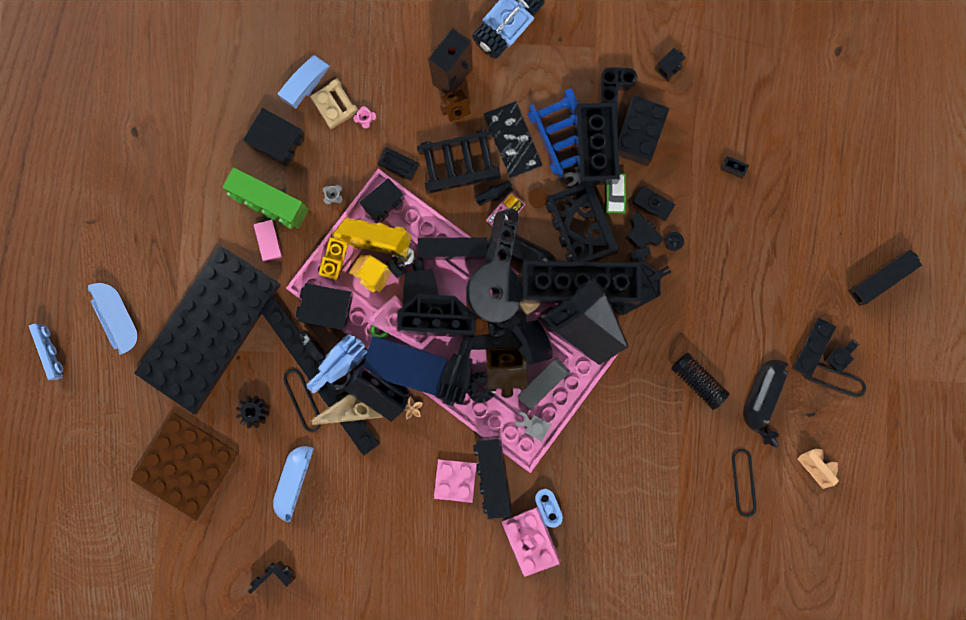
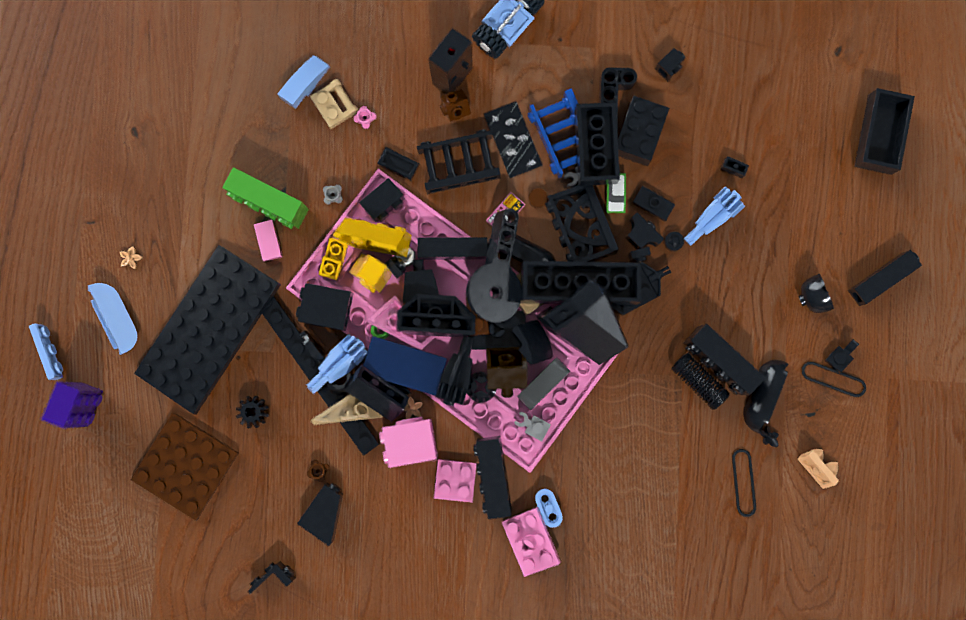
black brick [243,108,305,166] -> none
light blue brick [273,446,314,523] -> none
black piece [283,369,321,432] -> none
black pin [474,180,514,207] -> none
black plate [792,318,837,378] -> none
none -> dark purple brick [41,382,103,428]
none -> light nougat plant [120,246,143,269]
none -> black slope [297,483,343,546]
none -> reddish brown plate [307,460,329,482]
none -> bright pink brick [380,417,438,468]
none -> black brick [683,323,766,395]
none -> light blue piece [684,187,745,246]
none -> black cylinder [798,274,834,313]
none -> black piece [854,88,915,175]

